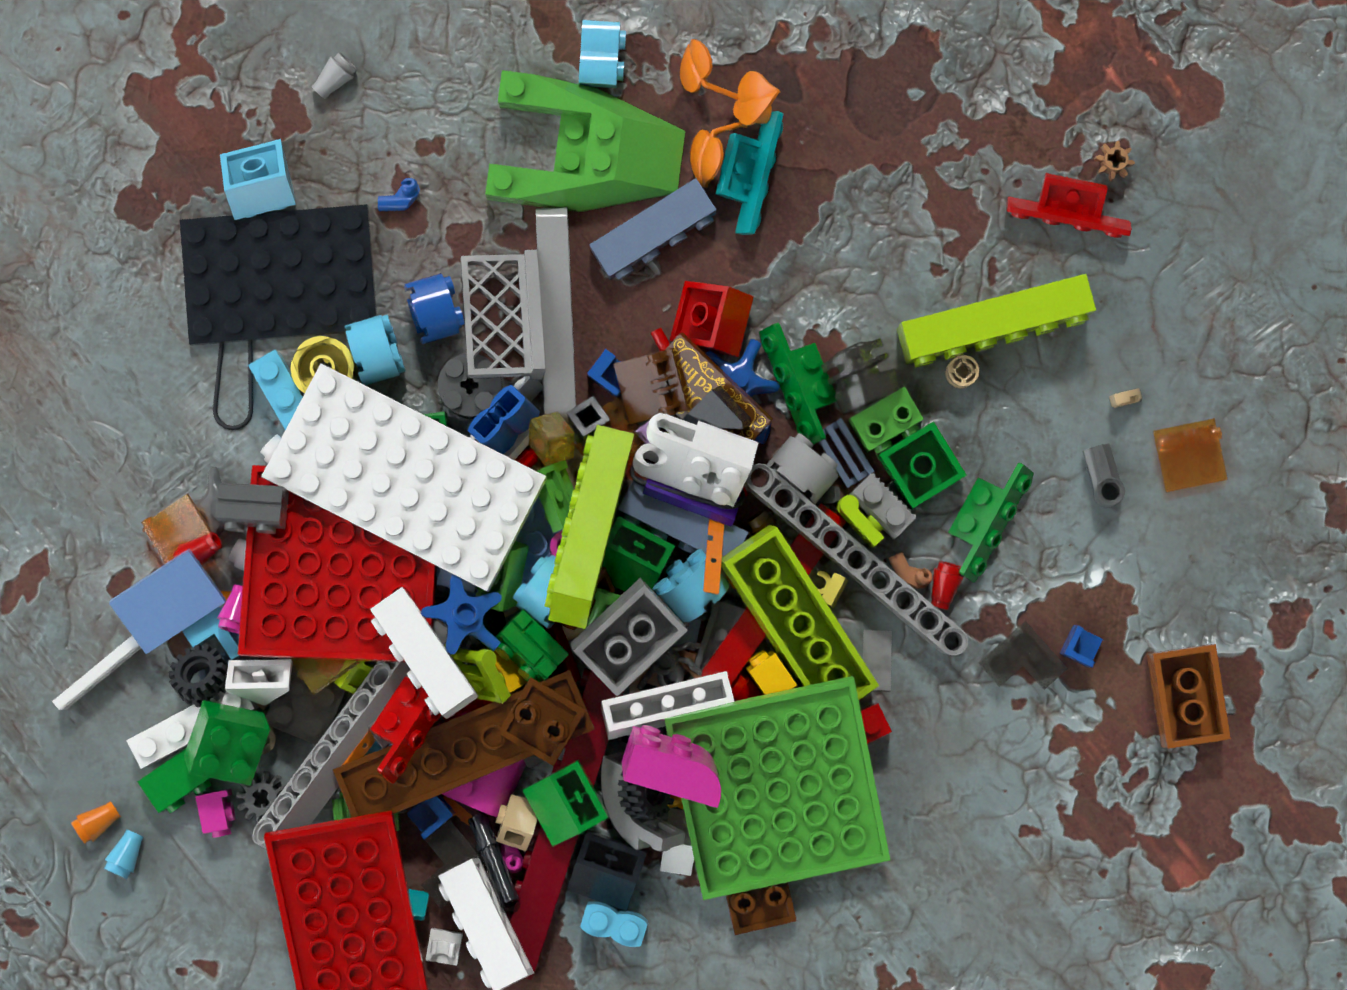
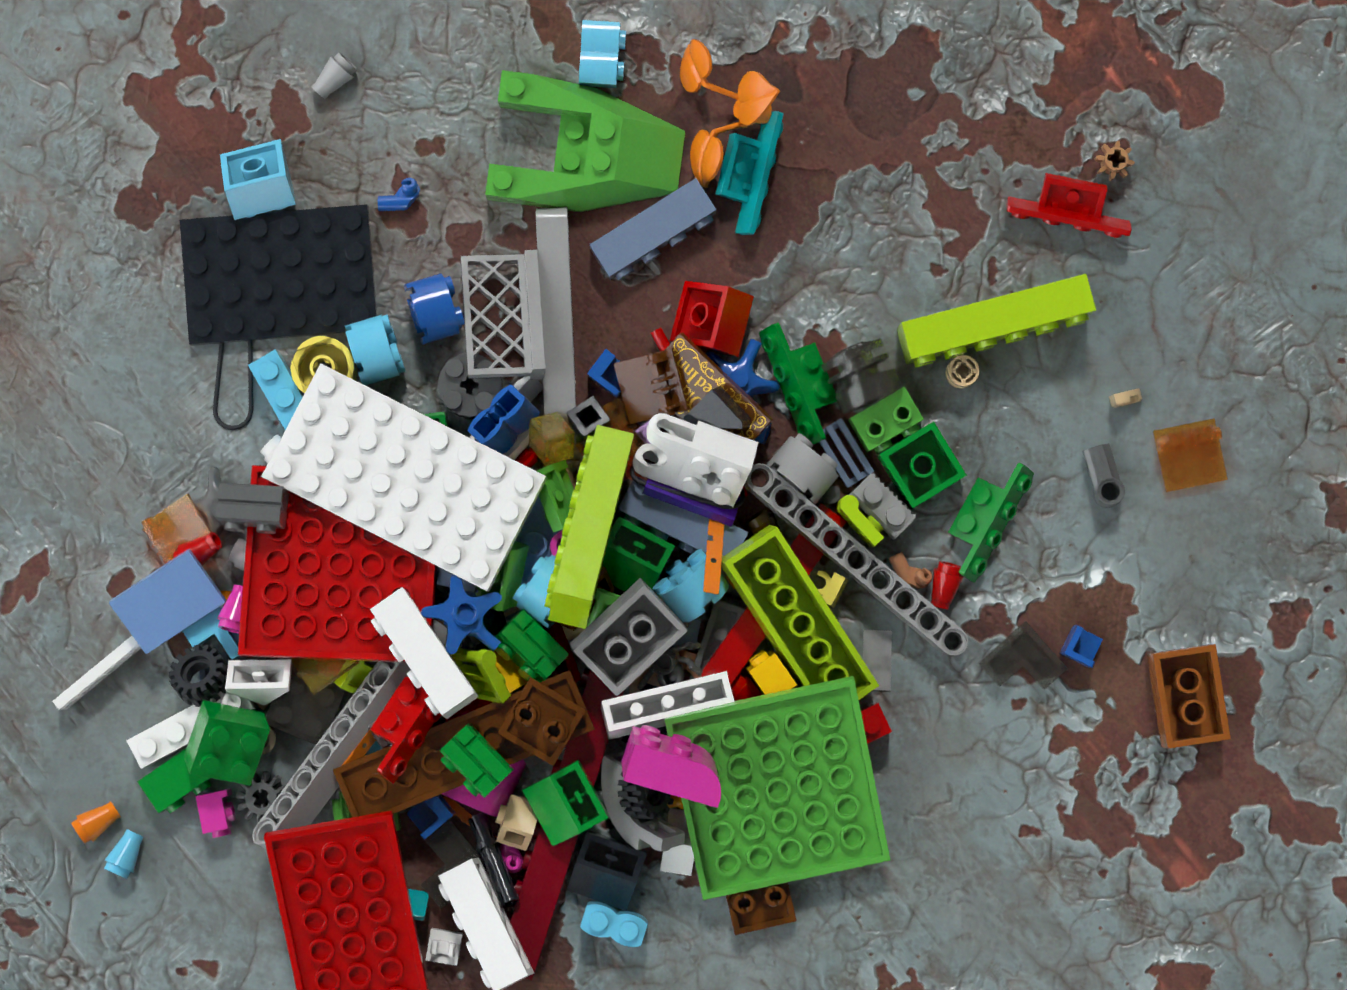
none -> green brick [440,723,514,798]

